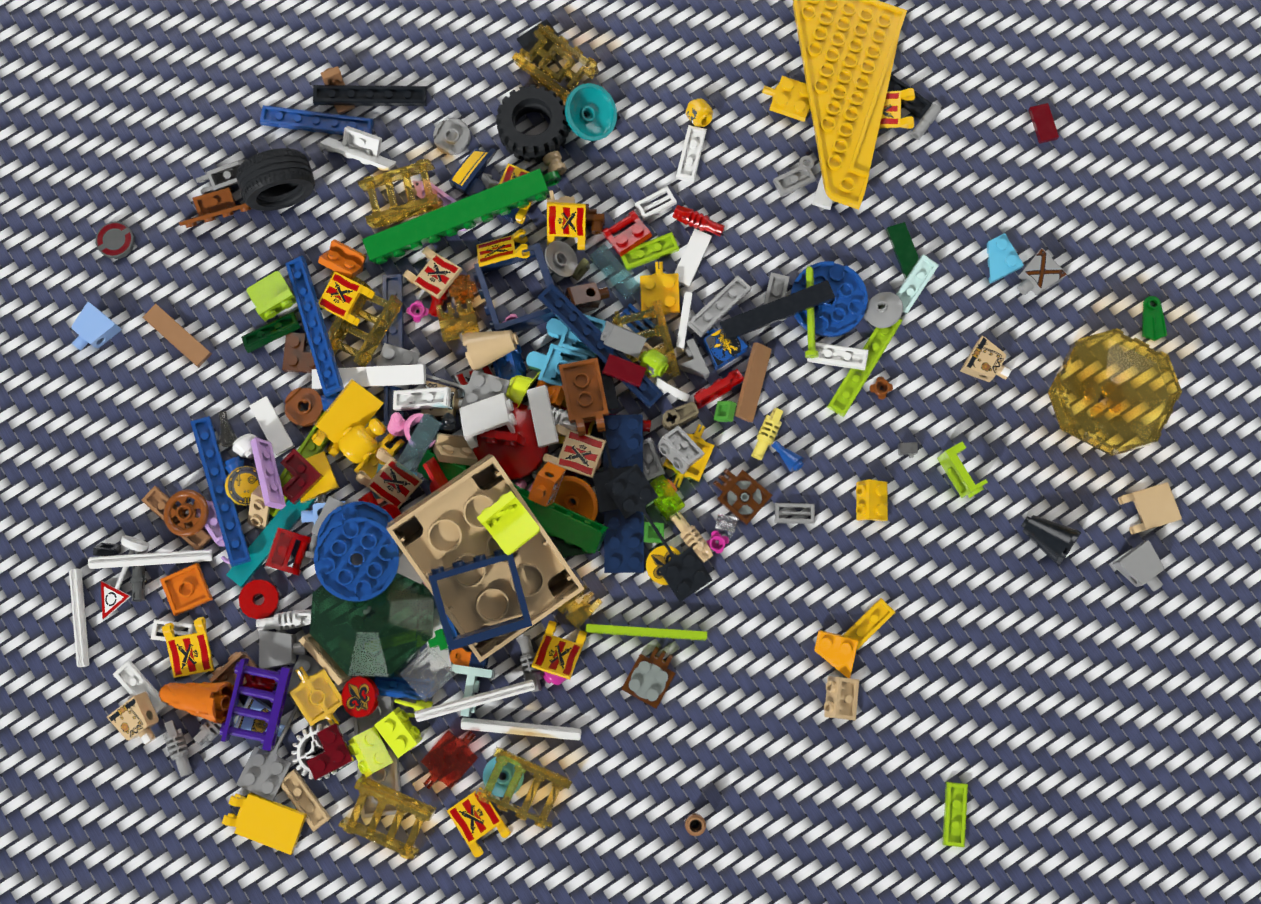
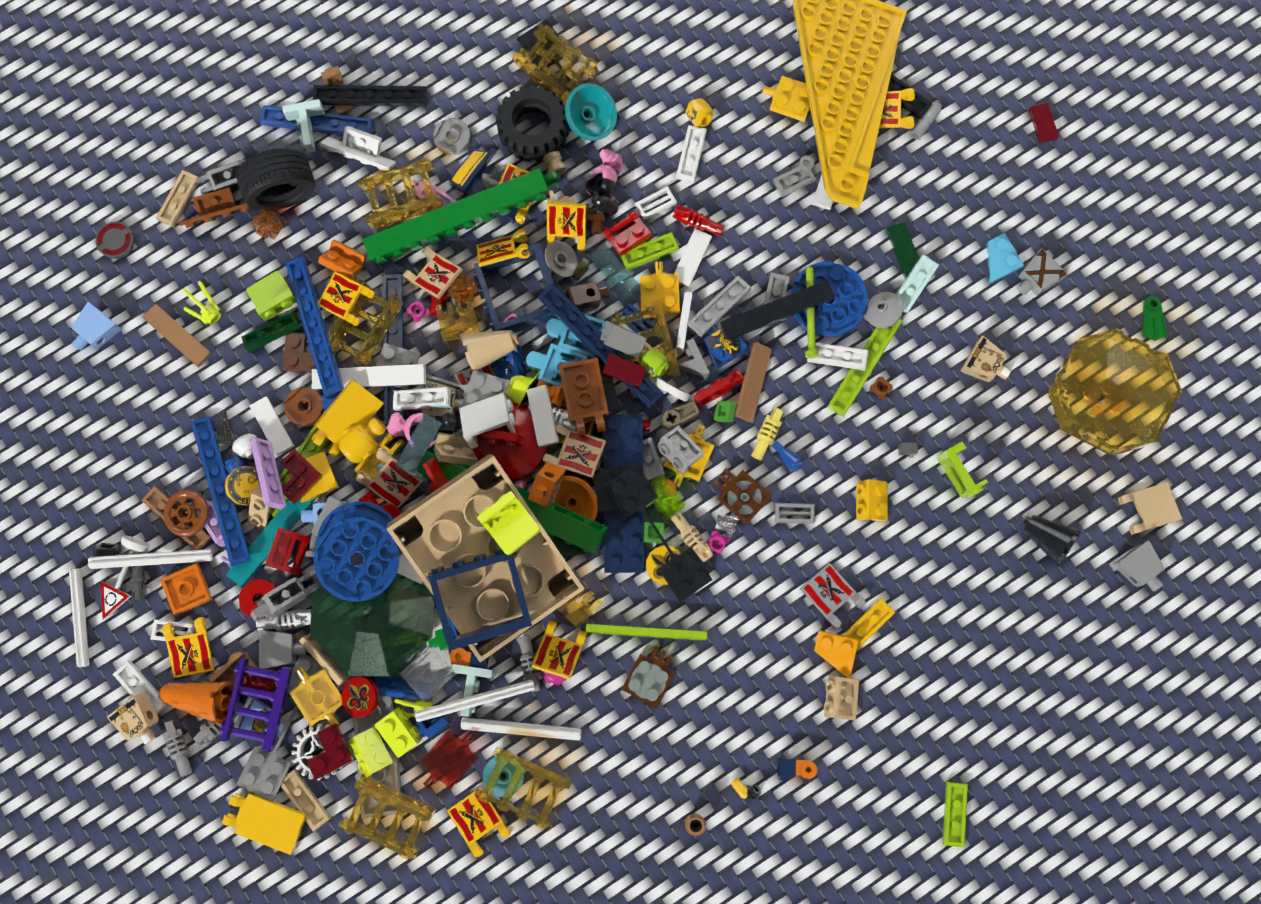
none -> tan tile [156,170,199,228]
none -> neon yellow plant [183,281,221,325]
none -> light grey hinge [250,573,319,621]
none -> clear orange brick [252,209,284,240]
none -> light aqua bracket [282,99,325,153]
none -> blue bracket [417,716,450,739]
none -> hair [586,149,623,216]
none -> arm [730,777,761,799]
none -> leg [777,758,817,781]
none -> flag [800,563,866,629]

